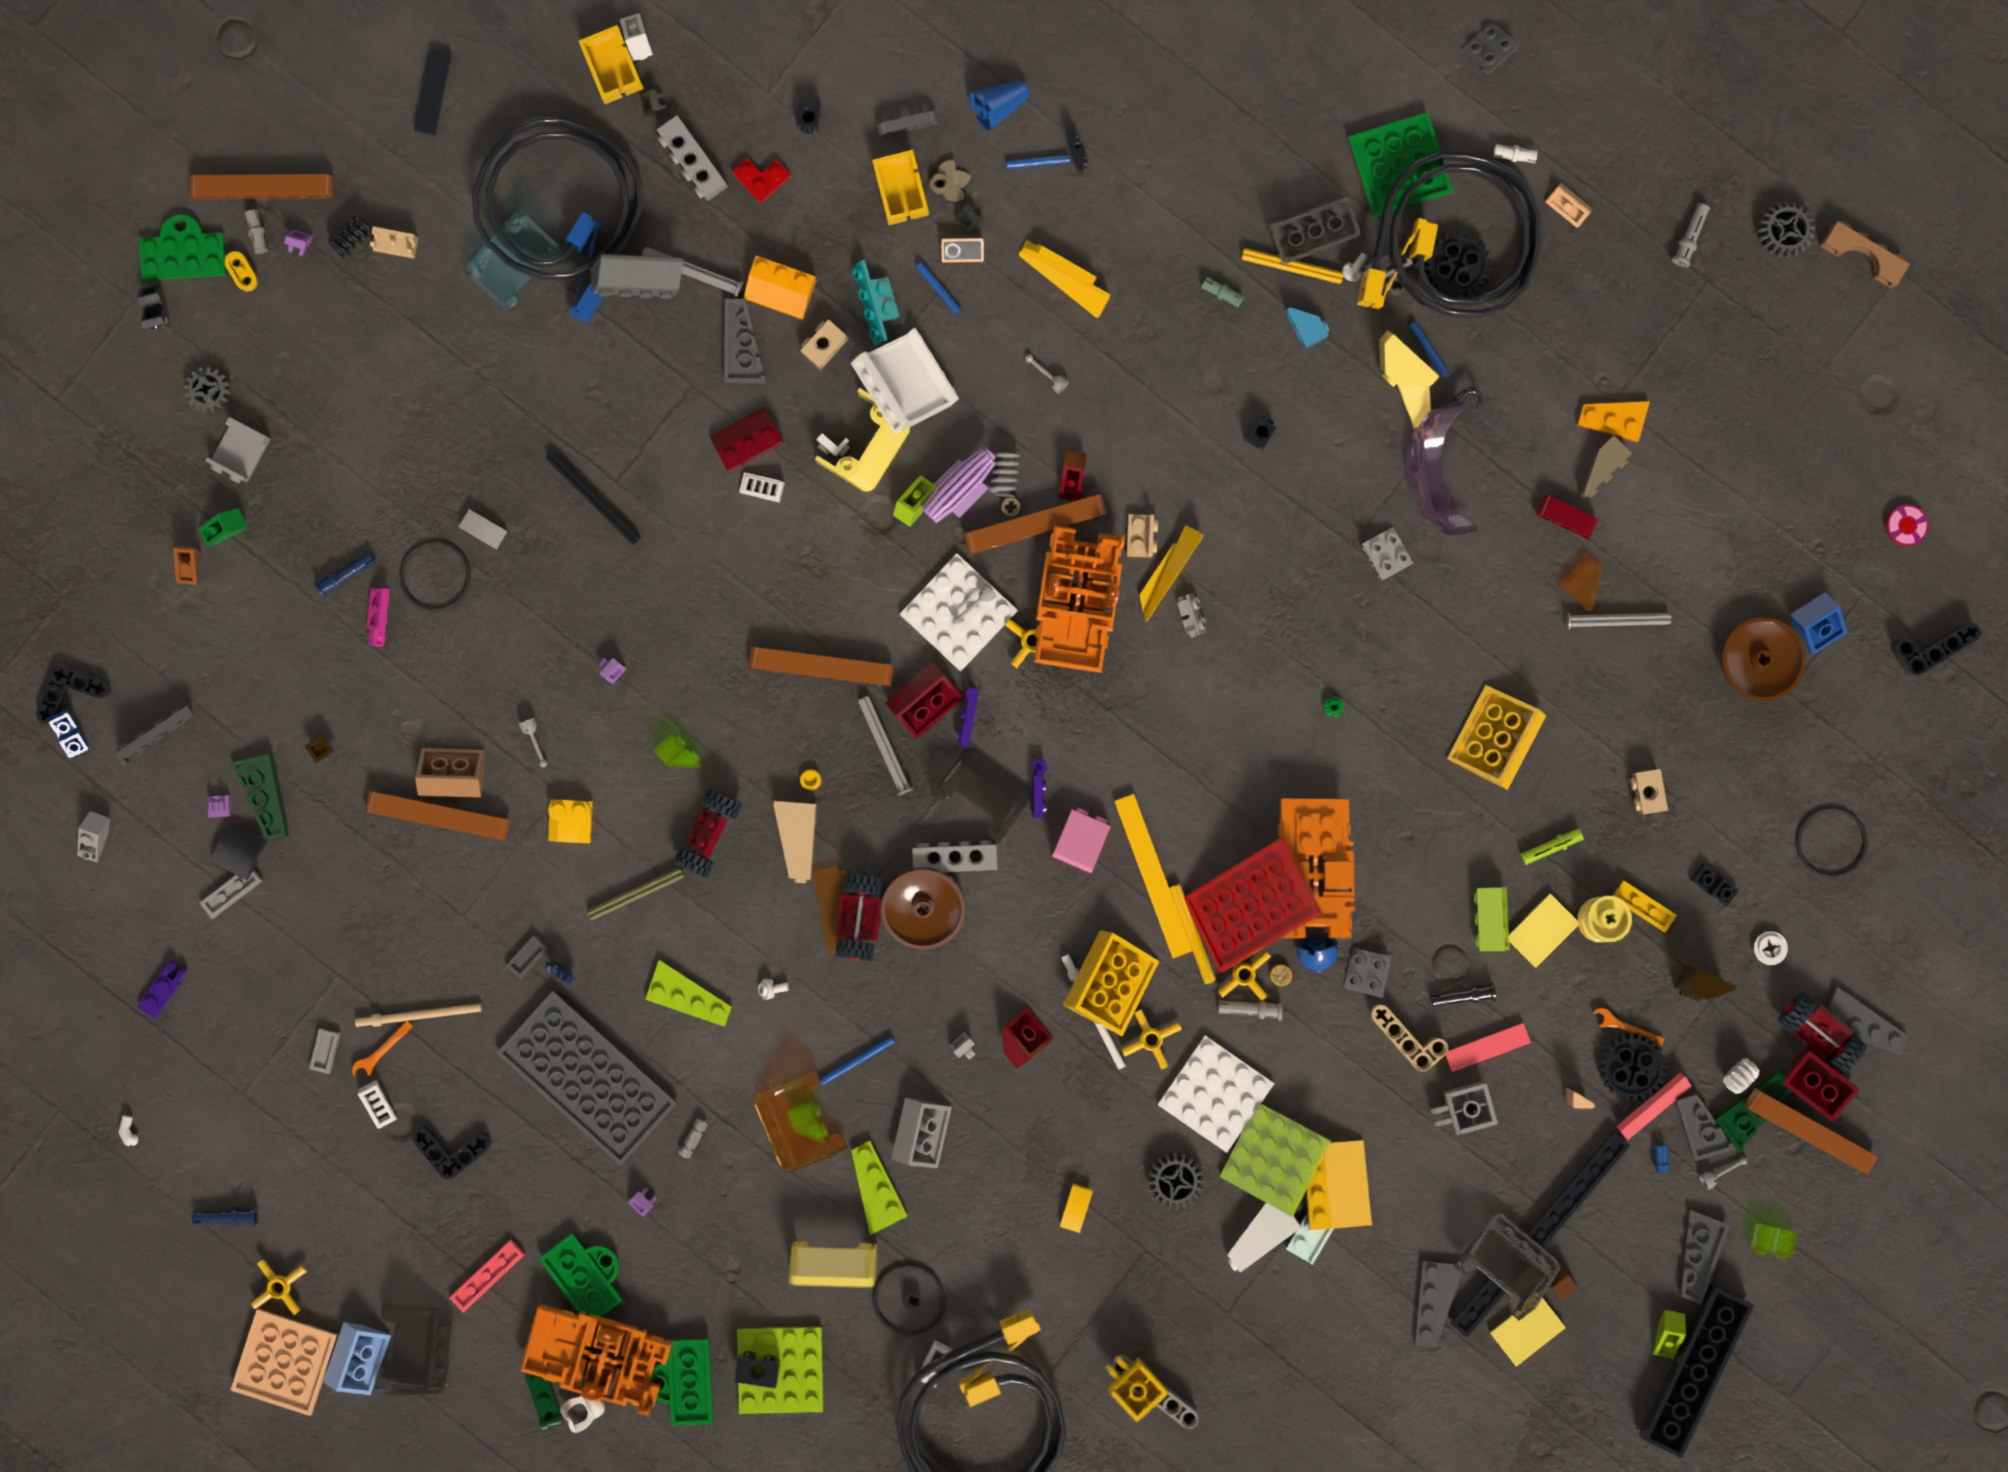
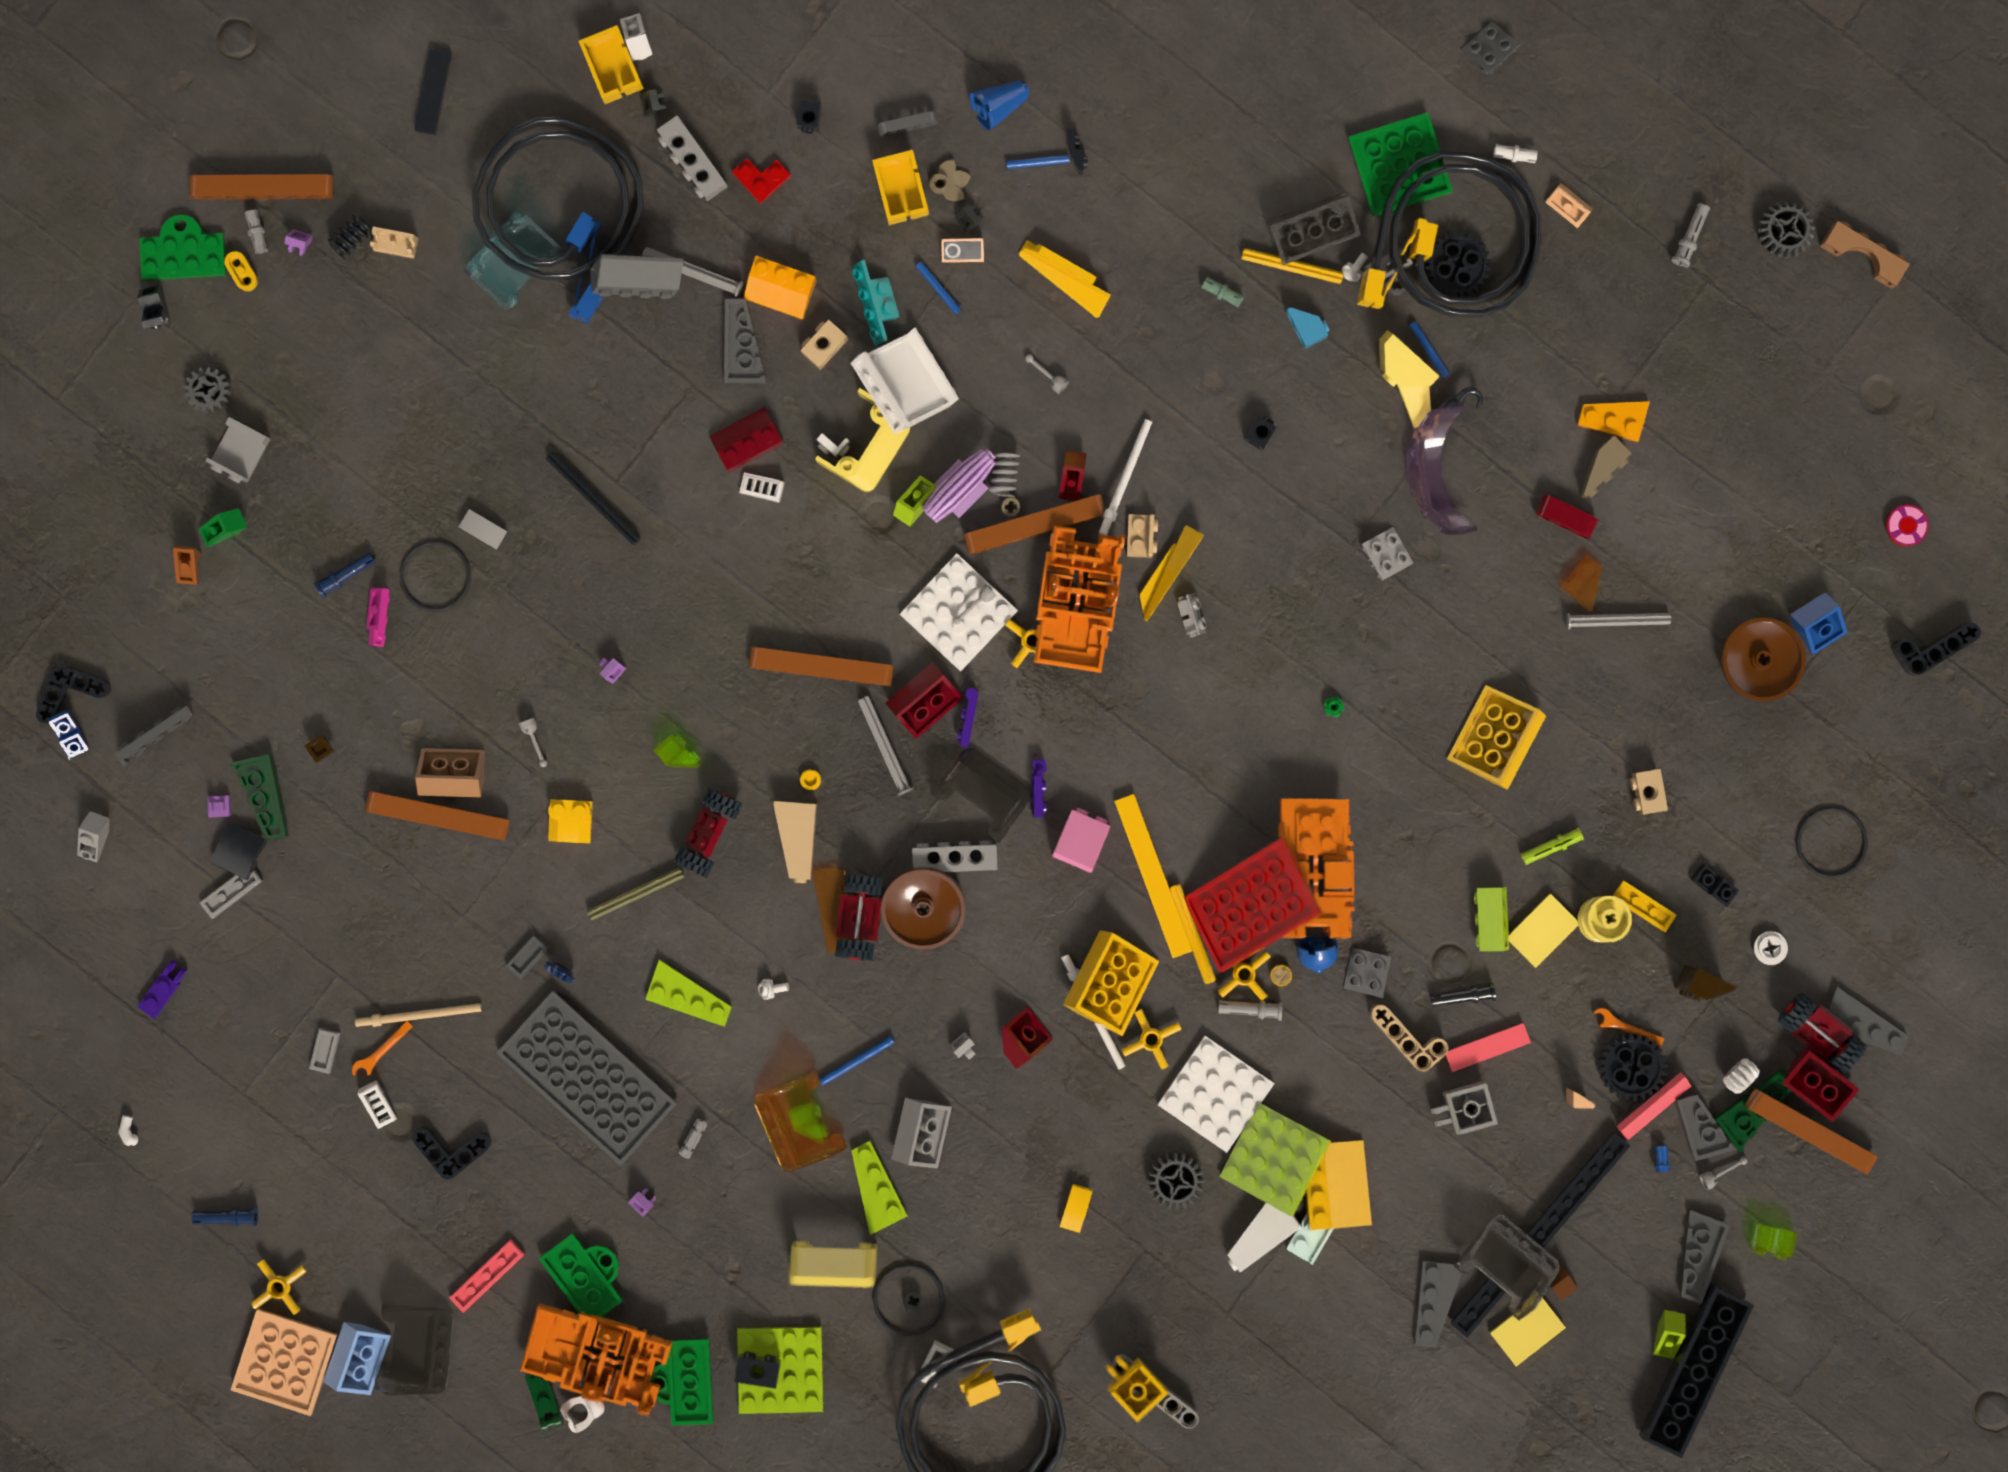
none -> white bar [1099,419,1152,536]

